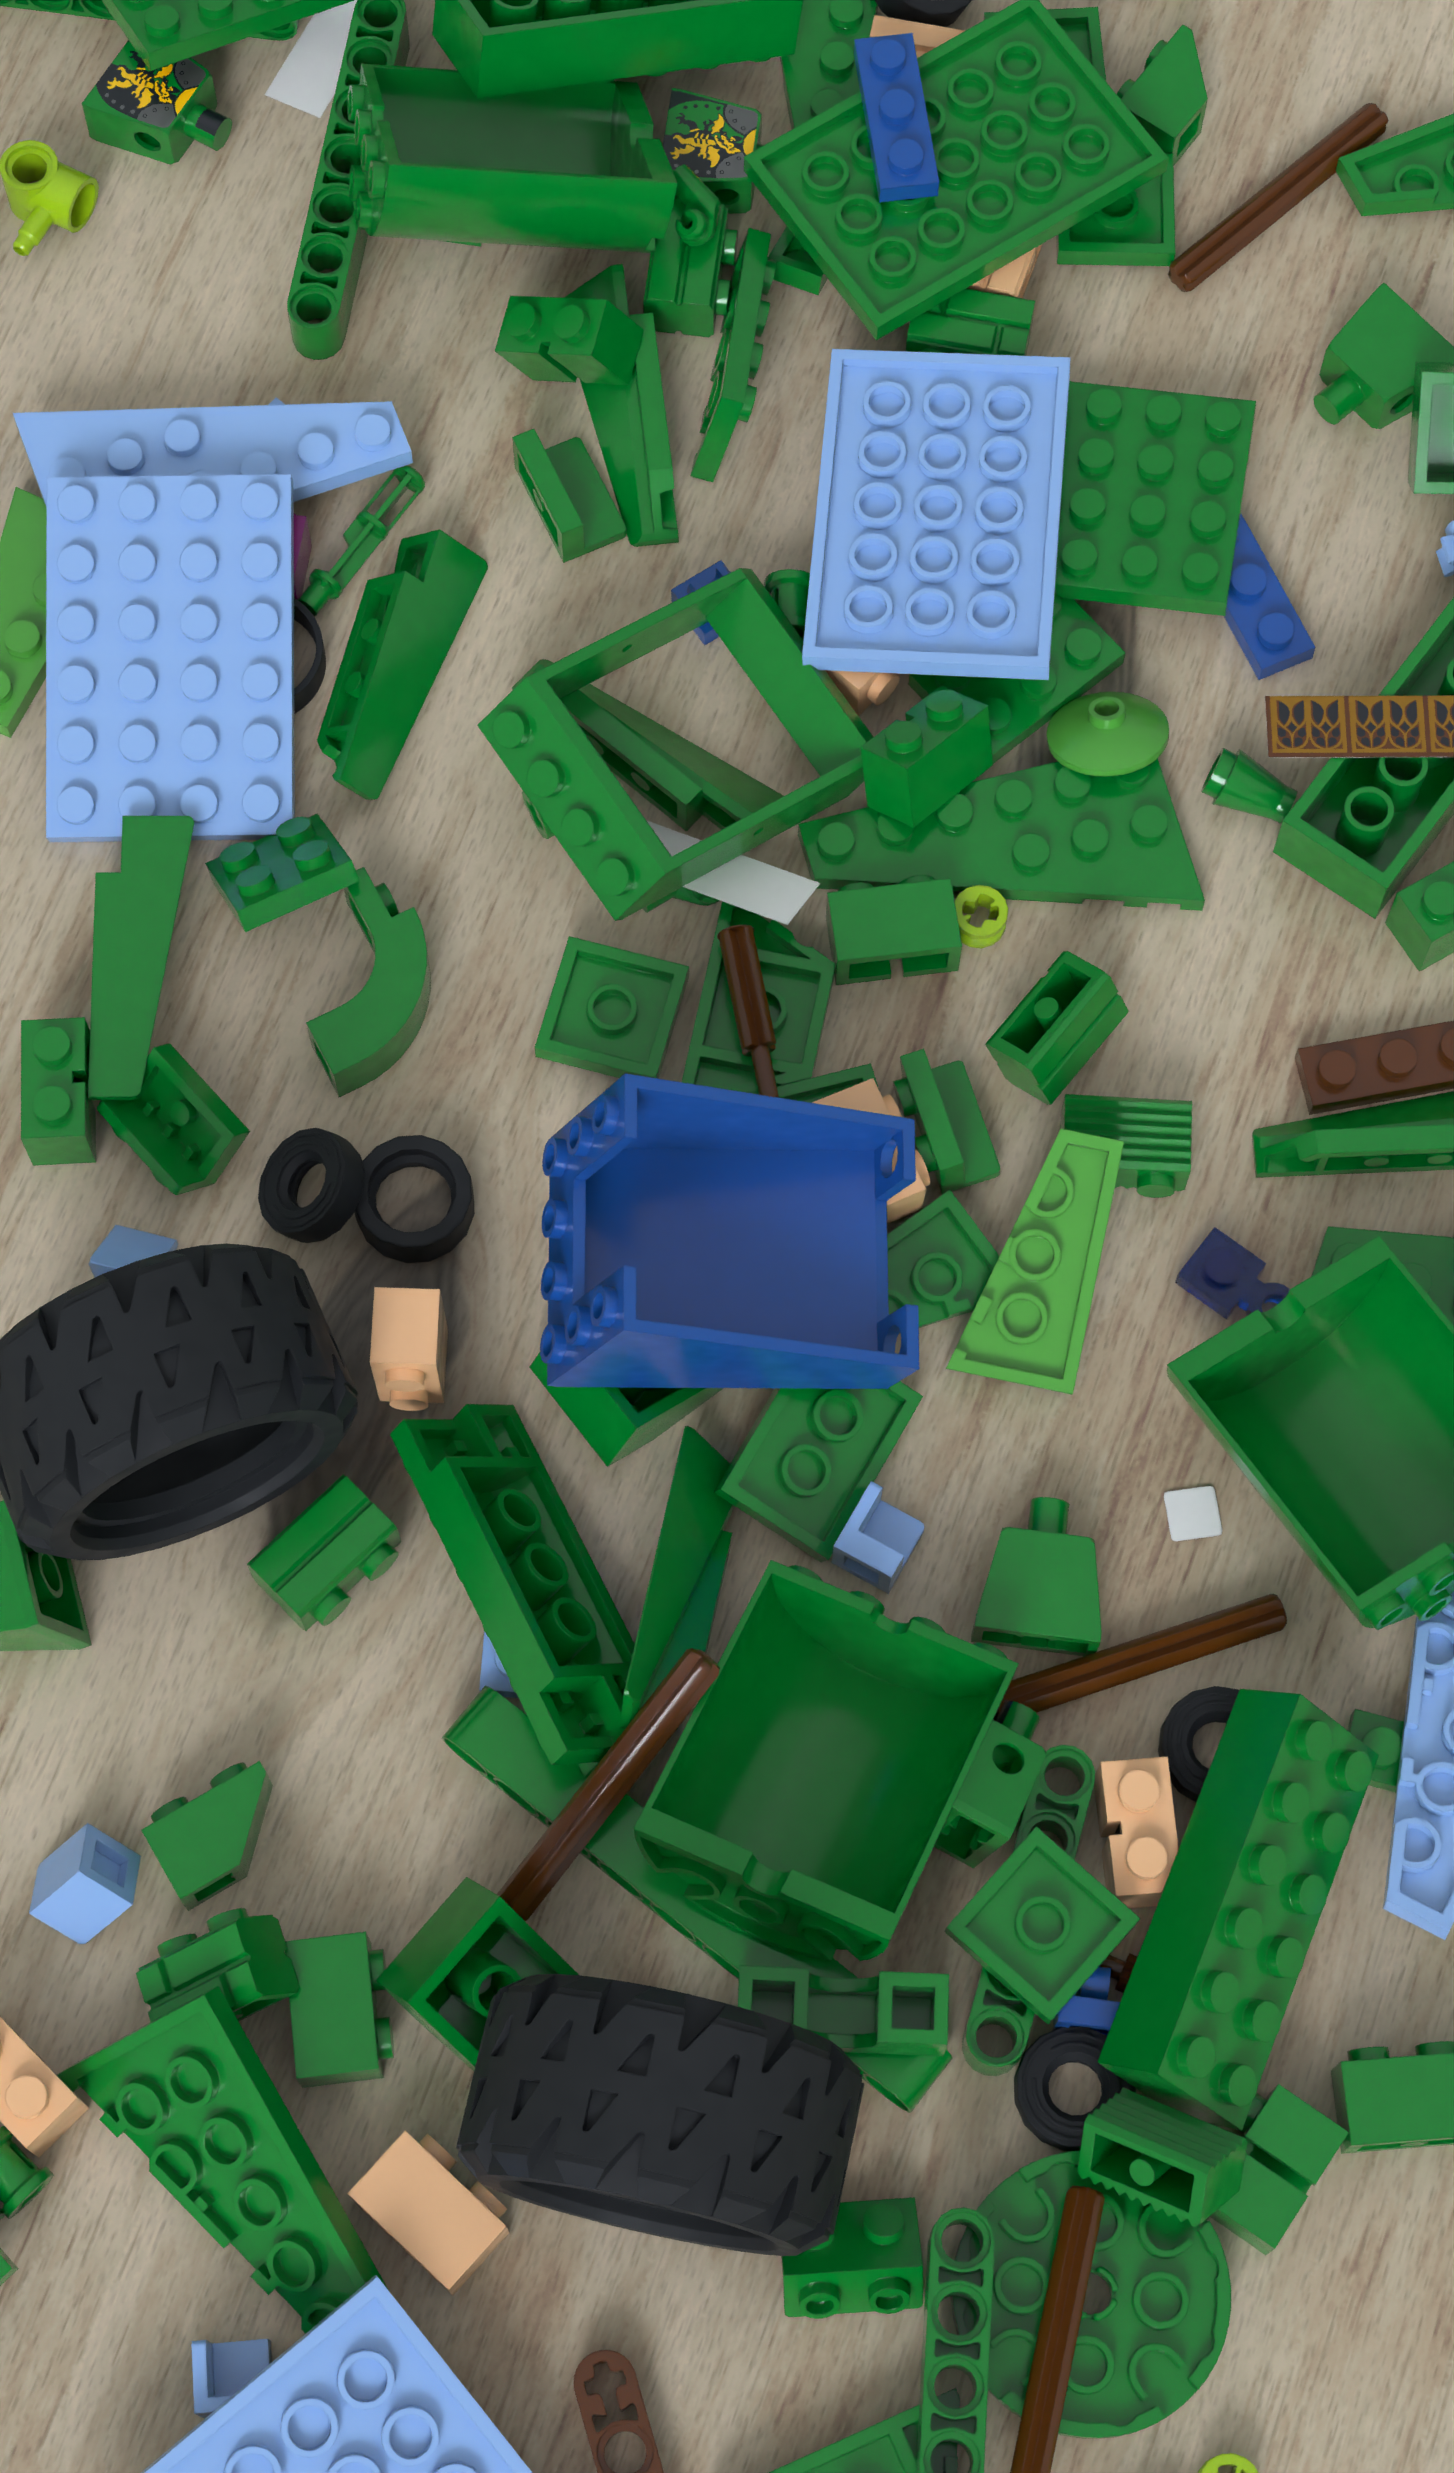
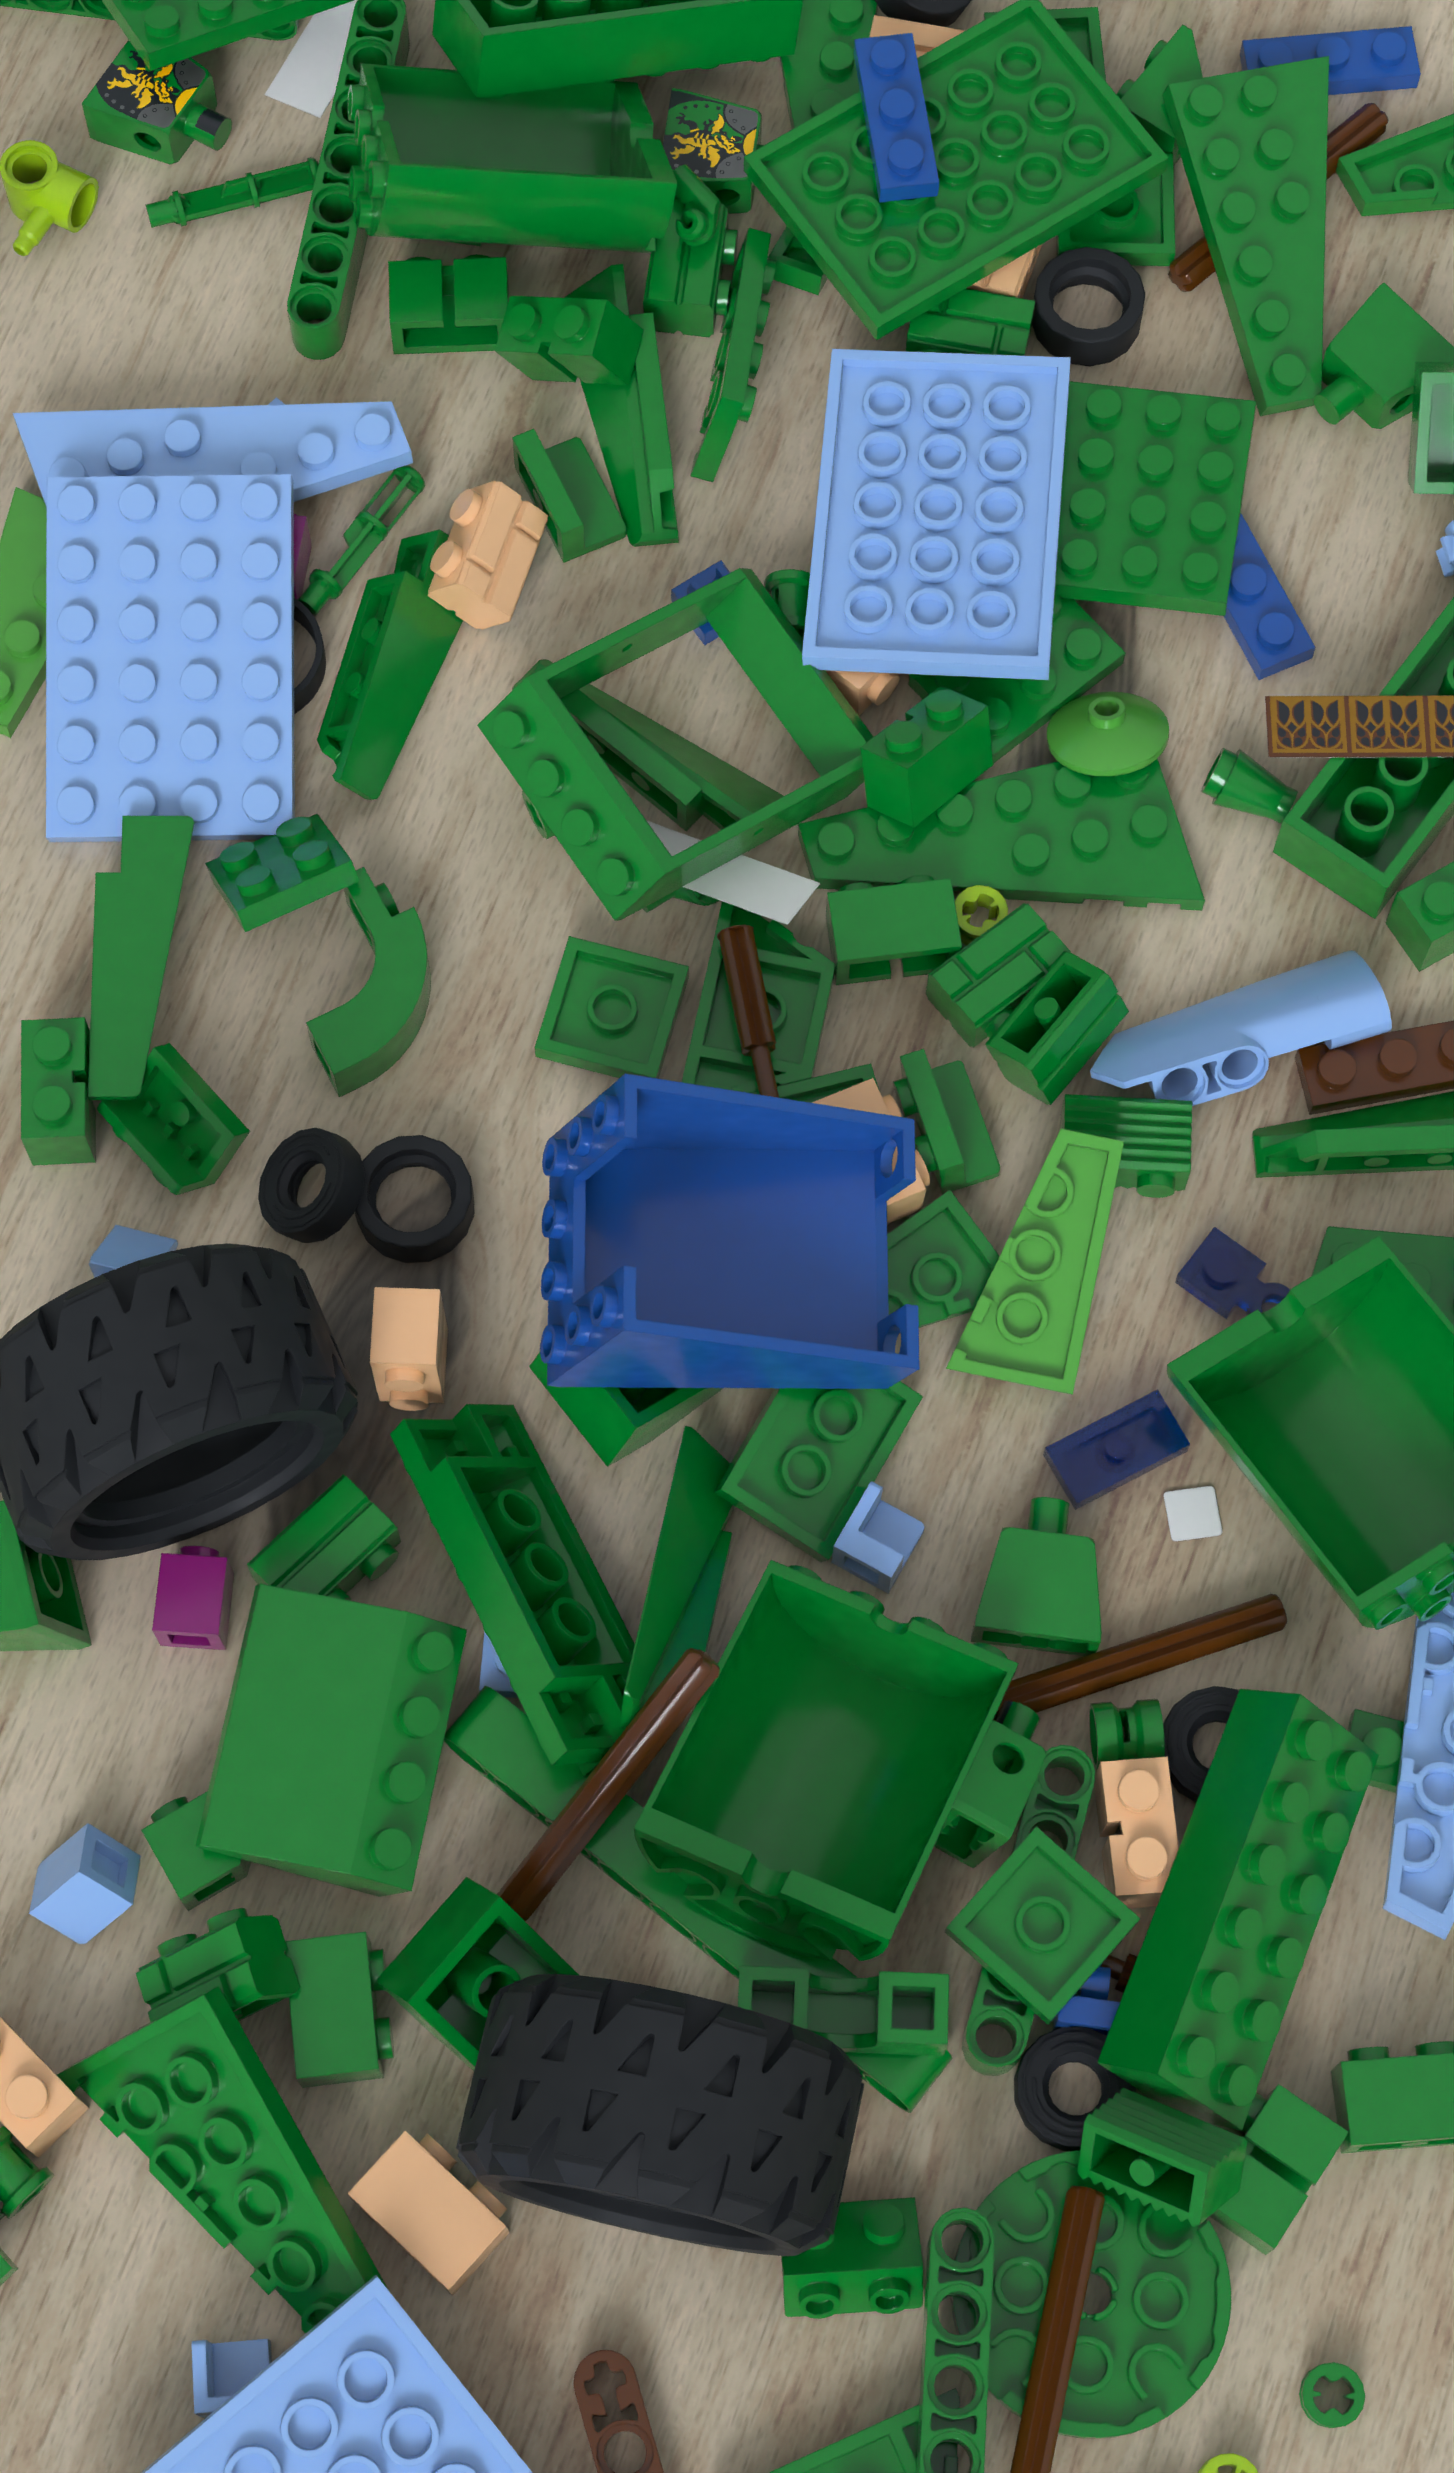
none -> green piece [145,157,319,228]
none -> magenta brick [152,1546,234,1650]
none -> green slope [195,1584,467,1897]
none -> green piece [388,254,509,354]
none -> light nougat brick [428,481,548,630]
none -> green brick [926,903,1071,1048]
none -> black tyre [1032,247,1145,367]
none -> clear blue plate [1043,1389,1190,1510]
none -> green wheel [1089,1699,1165,1770]
none -> light blue panel [1090,950,1392,1106]
none -> green wing [1162,56,1329,416]
none -> blue plate [1240,26,1421,95]
none -> green bush [1299,2362,1365,2428]

